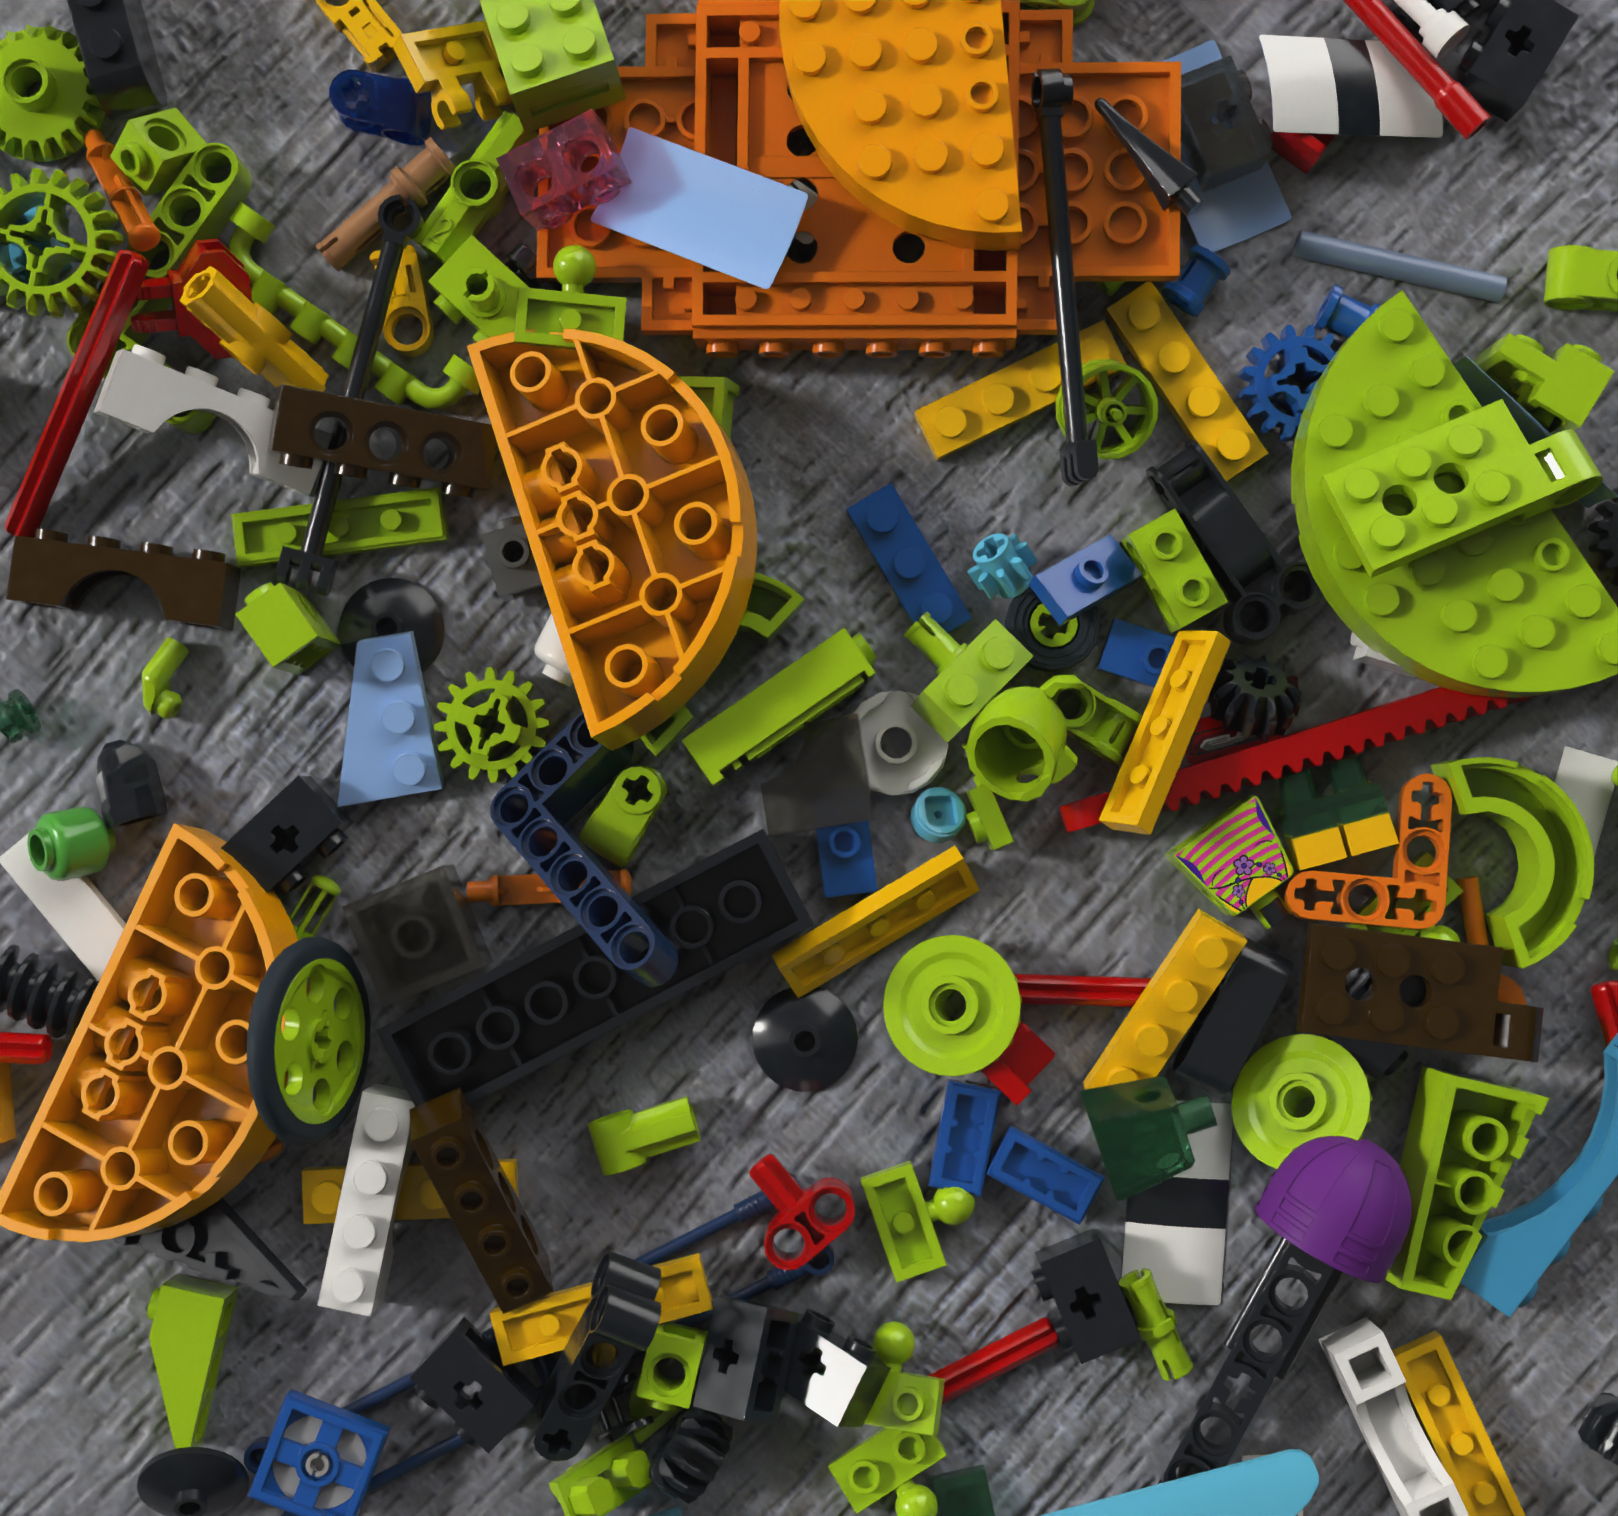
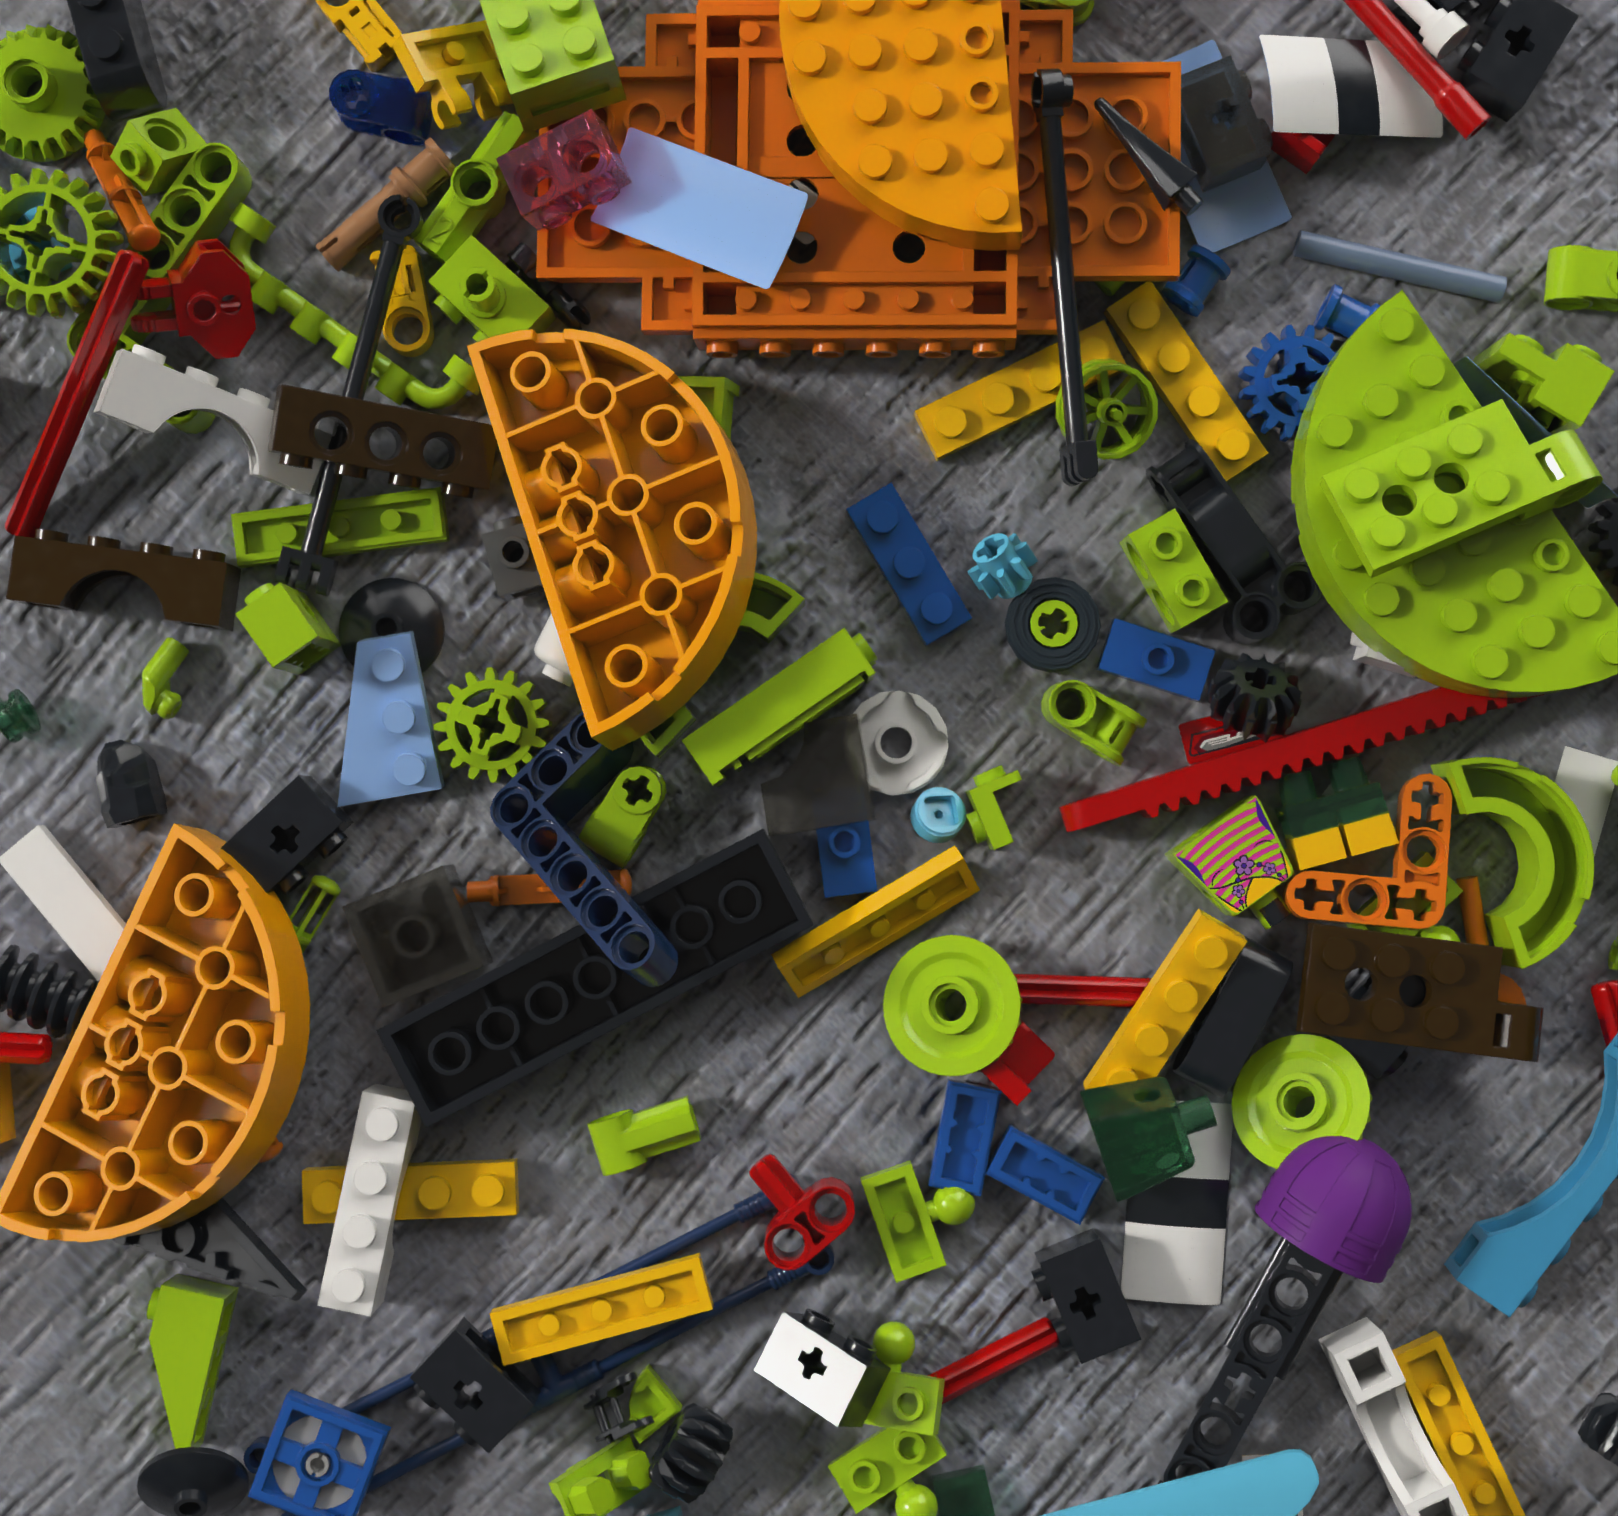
bright green head [27,807,116,881] -> none
yellow piece [180,266,329,392] -> none
wedge [247,936,371,1146] -> none
dark brown brick [409,1087,553,1314] -> none
lime plate [514,245,627,350] -> none
black piece [533,1250,661,1461] -> none
lime brick [636,1322,708,1412] -> none
black brick [693,1295,799,1424] -> none
black dish [752,987,858,1092] -> none
lime brick [903,611,1033,743] -> none
lime piece [962,675,1084,802] -> none
blue plate [1028,534,1142,626] -> none
yellow plate [1099,630,1231,835] -> none
lime pin [1118,1268,1194,1381] -> none
lime wedge [1384,1066,1550,1300] -> none

